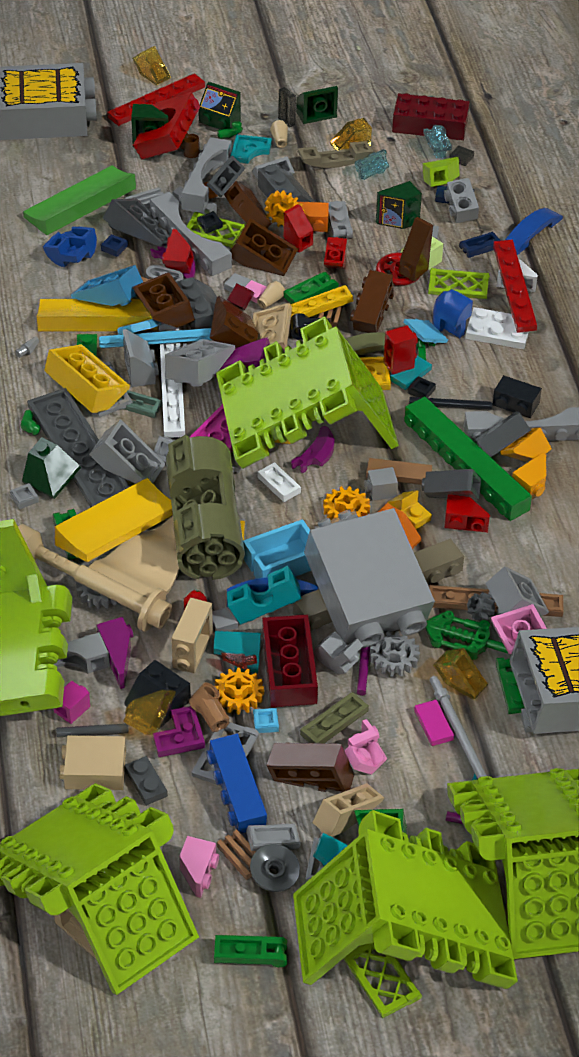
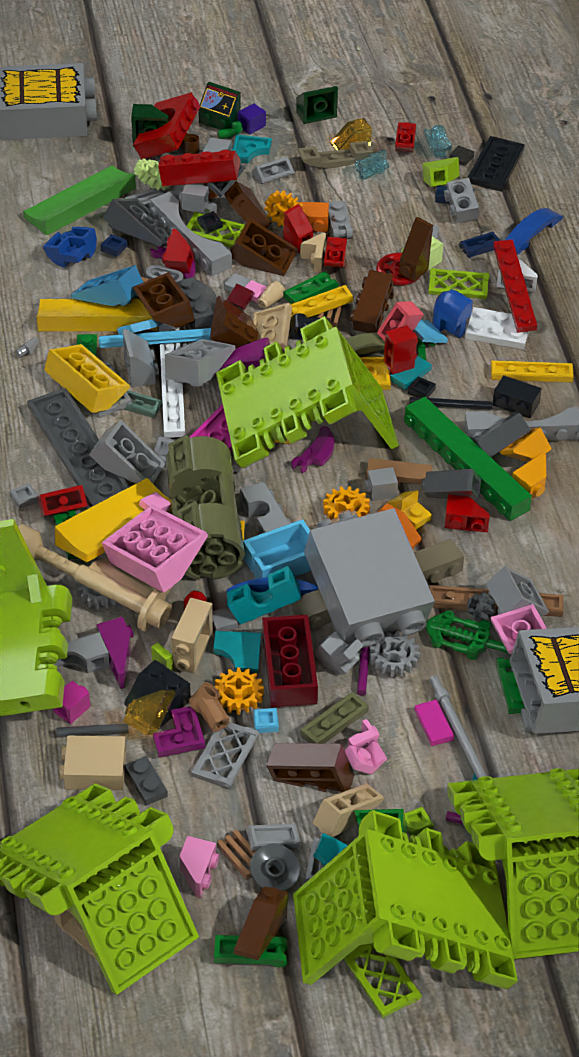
green arm [20,410,41,435] -> none
slope [22,437,81,499] -> none
red plate [107,73,205,126] -> none
clear yellow slope [132,46,171,85] -> none
blue brick [206,733,267,834] -> none
clear red bar [221,653,257,670] -> none
dark grey slope [258,164,315,202] -> none
white plate [258,462,301,502] -> none
tan cone [270,120,288,148] -> none
clear smoke tile [278,87,296,127] -> none
slope [376,181,422,229] -> none
dark red brick [392,93,470,141] -> none
clear yellow slope [433,648,488,699] -> none
none -> red brick [37,485,87,516]
none -> bright pink slope [102,505,208,593]
none -> yellowish green gear [134,158,170,191]
none -> bright pink tile [139,492,171,511]
none -> lime tile [151,642,173,671]
none -> red slope [158,150,241,186]
none -> reddish brown slope [234,886,288,960]
none -> dark purple brick [238,103,266,135]
none -> light grey arch [240,481,291,535]
none -> tan slope [301,233,326,273]
none -> coral brick [377,301,424,342]
none -> red slope [395,122,416,153]
none -> lime tile [404,807,434,836]
none -> black tile [467,136,525,192]
none -> yellow tile [491,360,574,383]

